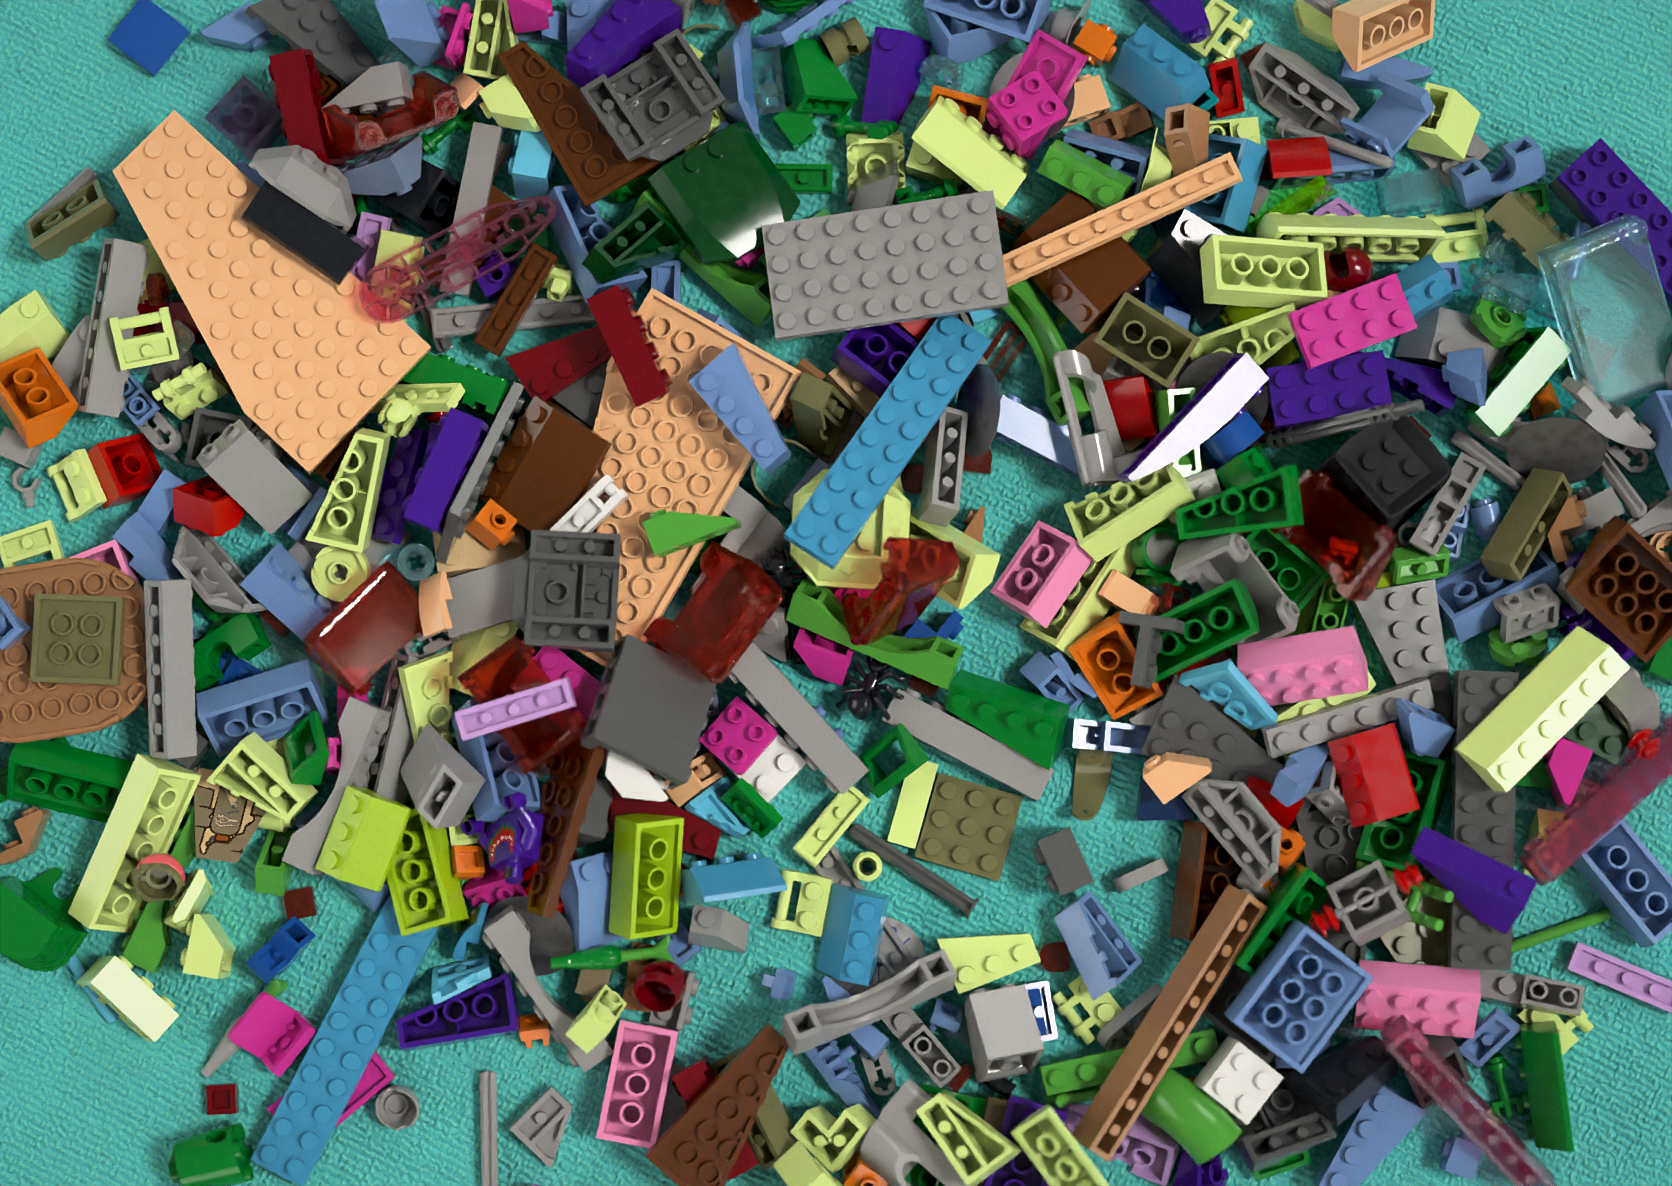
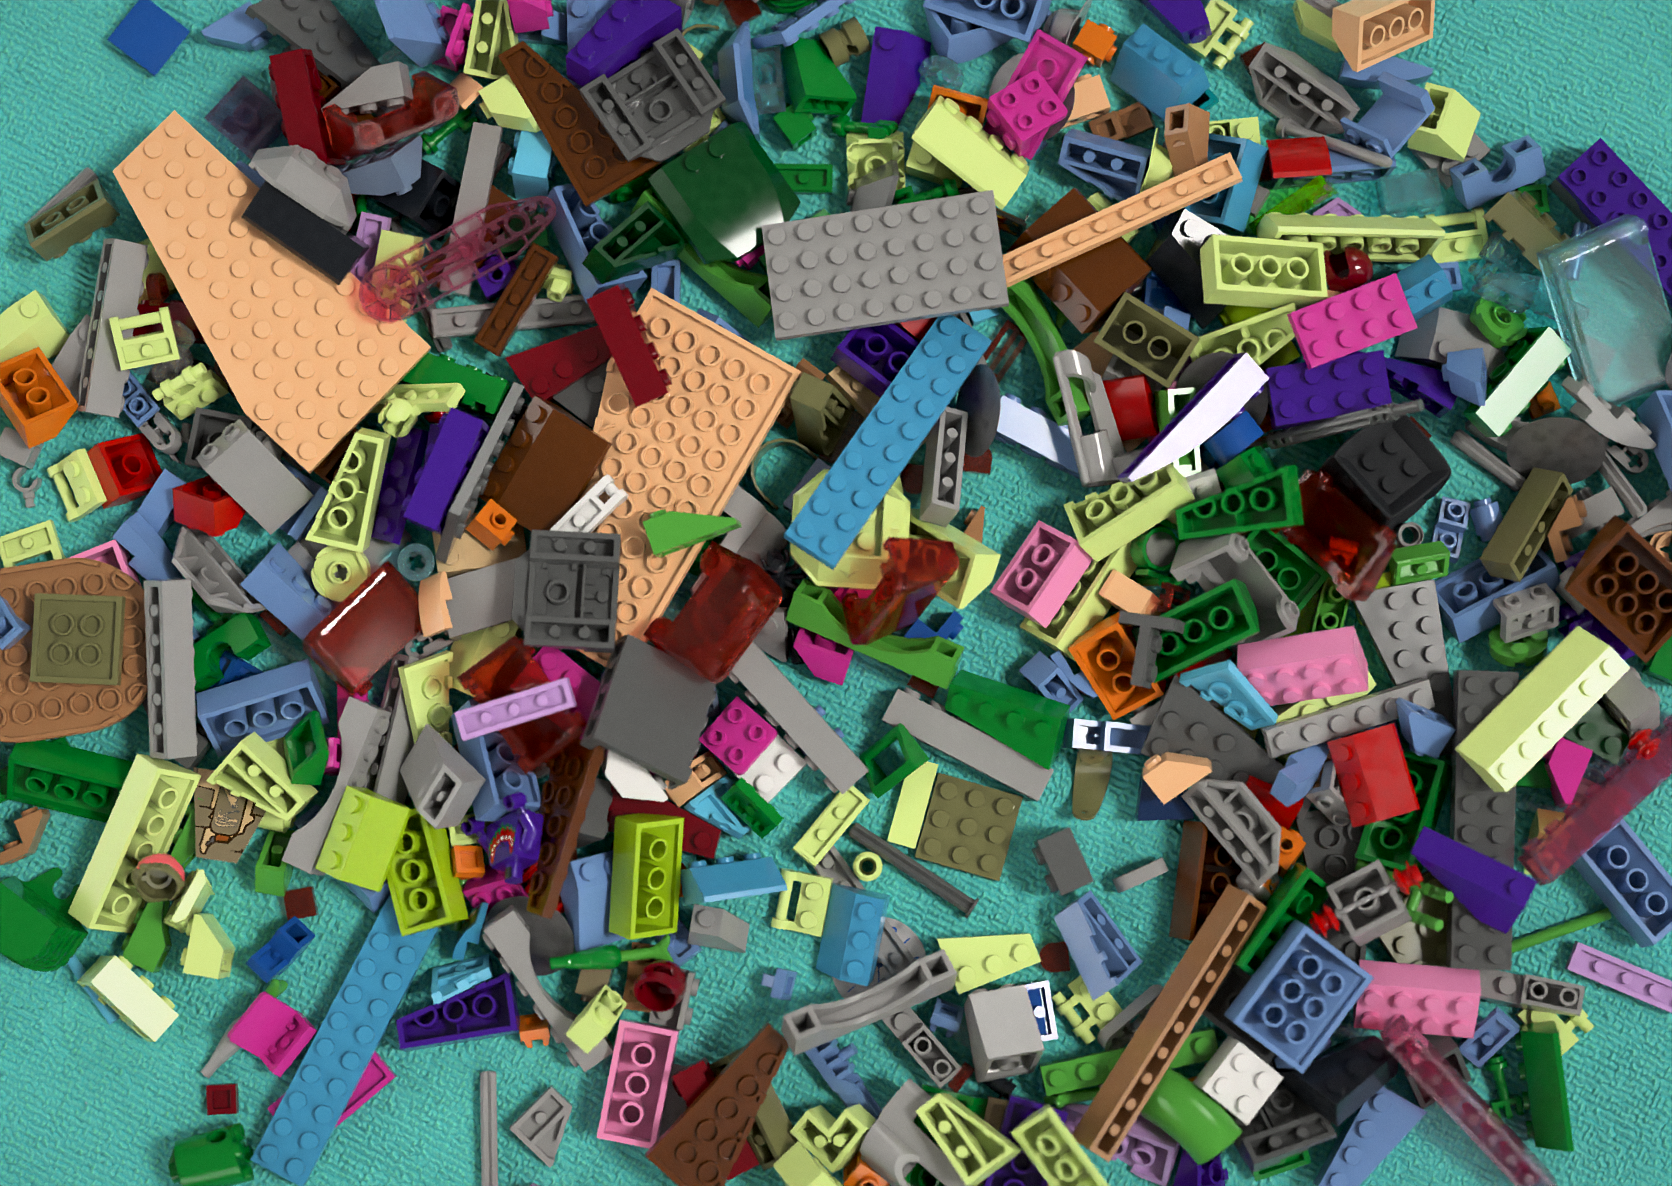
light grey hair [375,1085,420,1131] -> none
medium blue wedge [688,343,791,475] -> none
medium blue slope [822,976,889,1062] -> none
black animal [835,656,908,721] -> none
light grey beam [860,1049,896,1096] -> none
bright green brick [1037,139,1134,208] -> none
red slope [1206,57,1245,119] -> none
light grey slope [1408,452,1487,557] -> none
medium blue brick [1439,1132,1484,1181] -> none

